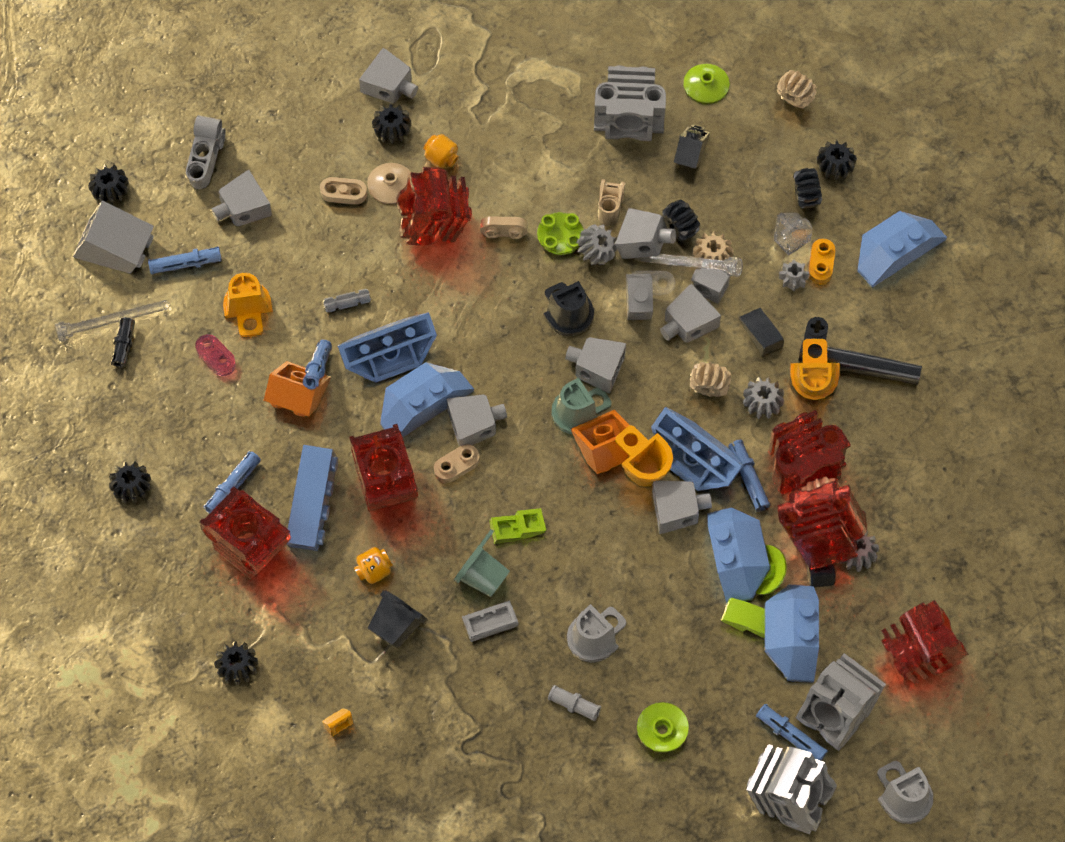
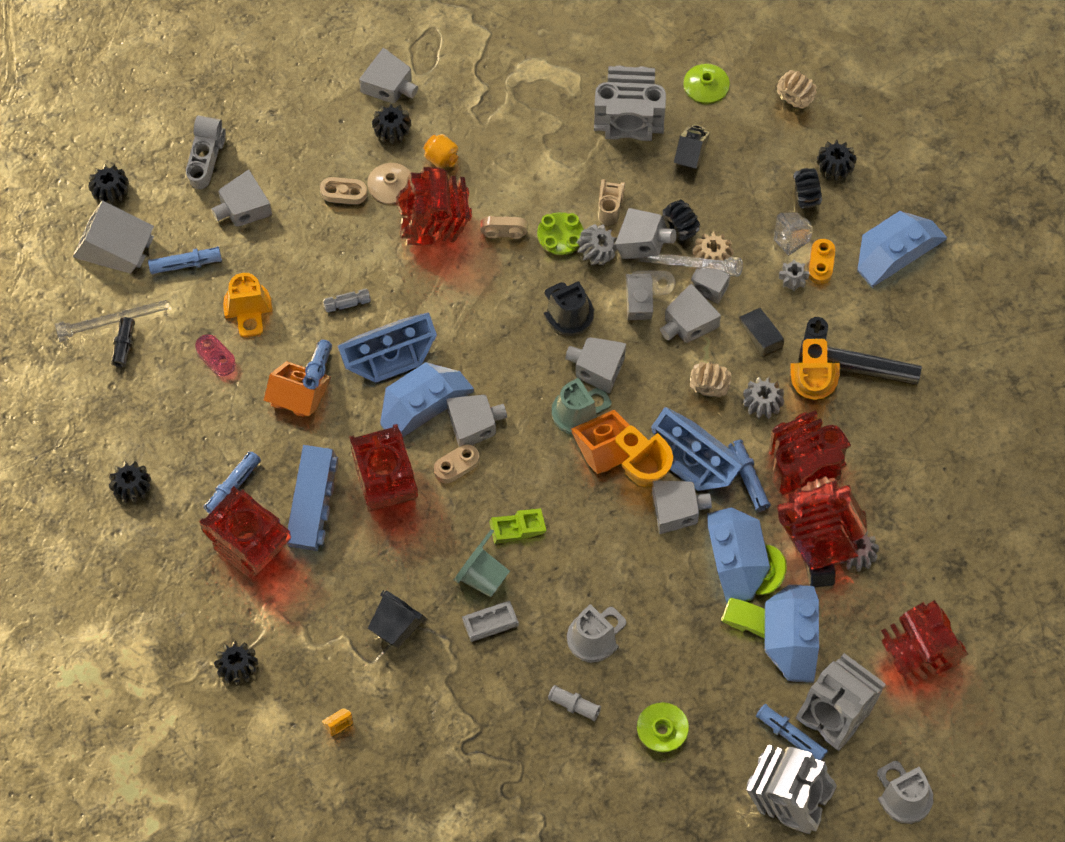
light orange head [354,547,393,584] -> none

